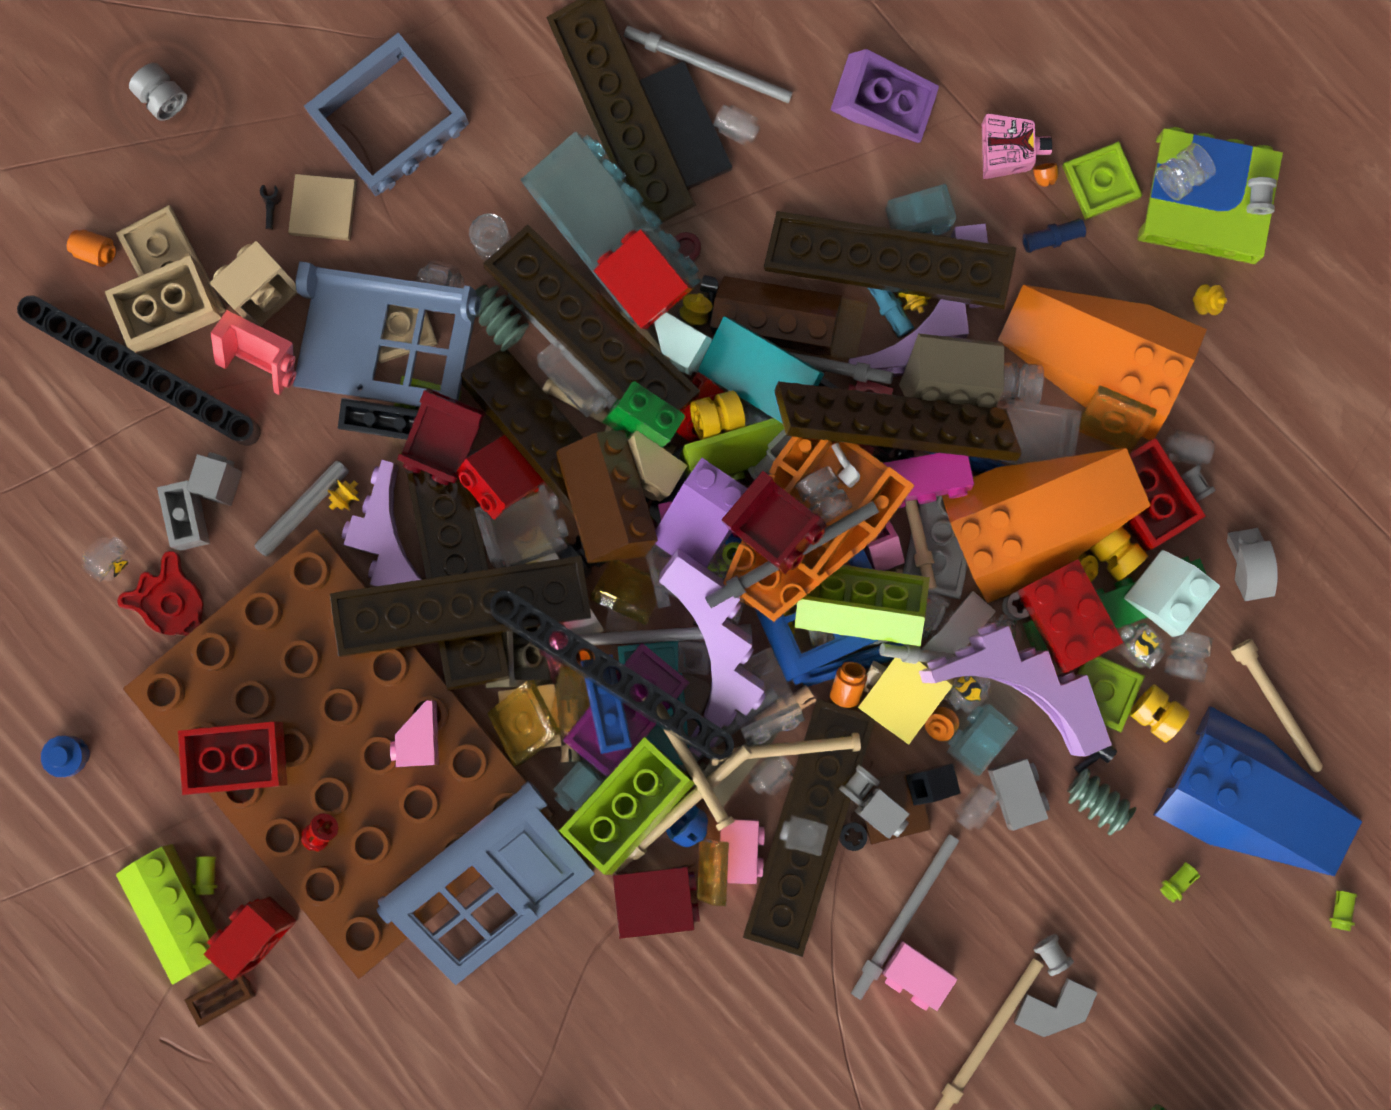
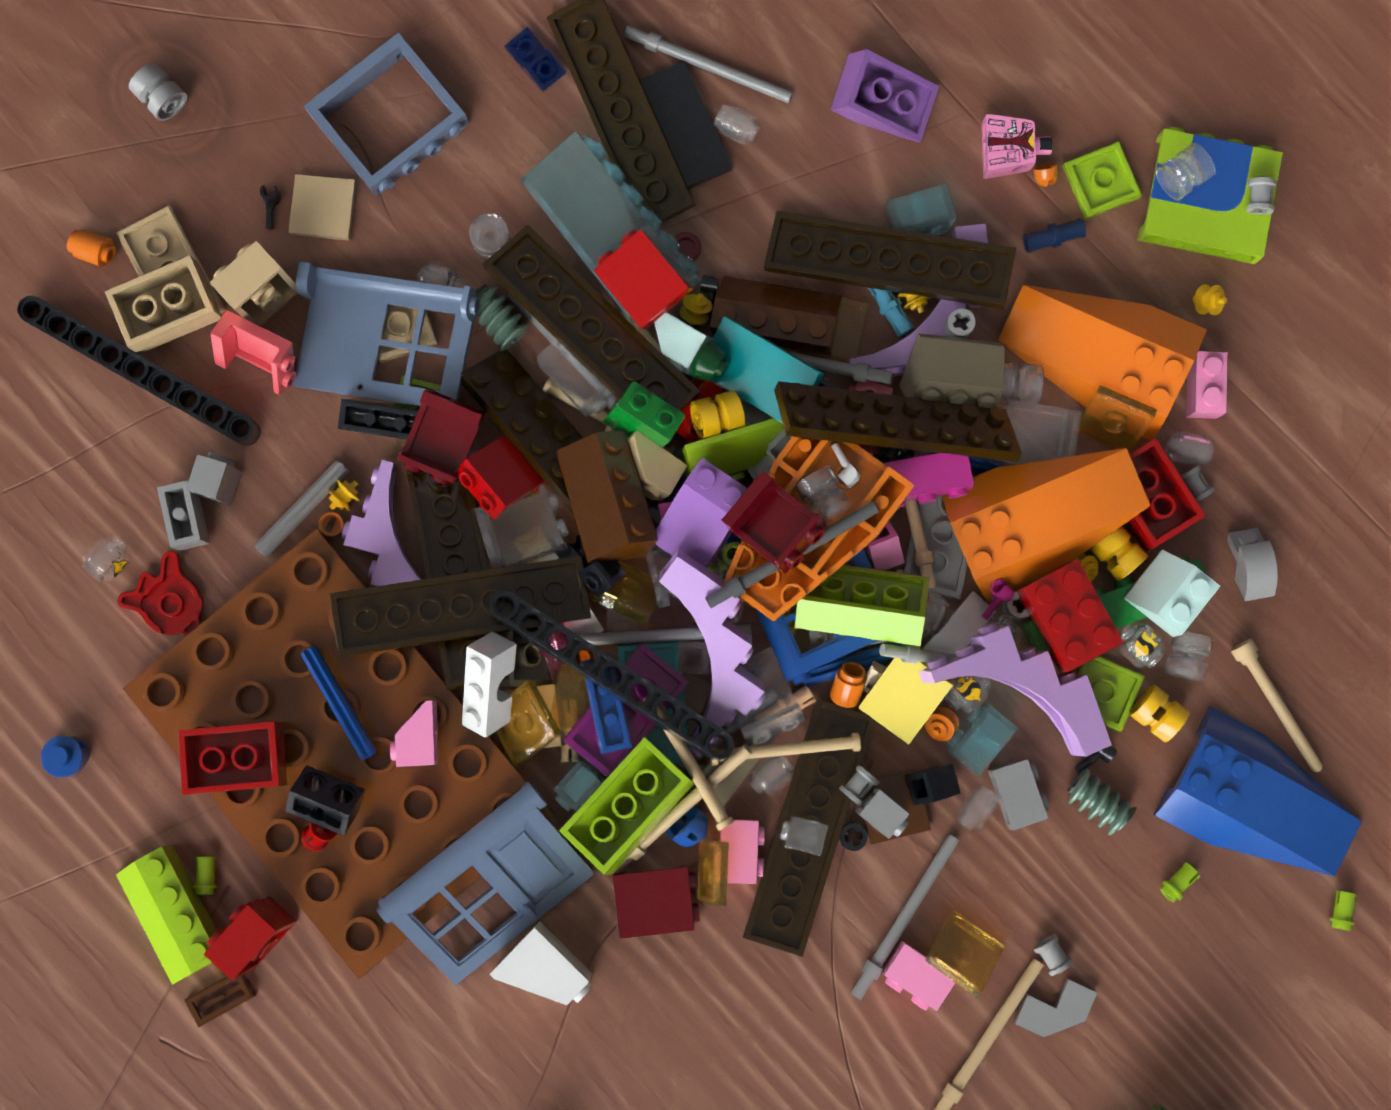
none -> black brick [286,765,365,836]
none -> blue axle [301,646,376,760]
none -> orange hinge [318,512,343,537]
none -> white arch [462,632,516,738]
none -> white slope [490,921,593,1005]
none -> clear blue slope [504,27,566,92]
none -> black bracket [578,560,627,597]
none -> dark green cone [690,340,729,381]
none -> clear yellow tile [925,910,1005,998]
none -> light grey bush [944,308,976,339]
none -> dark pink hand [982,579,1014,620]
none -> bright pink brick [1186,351,1228,419]

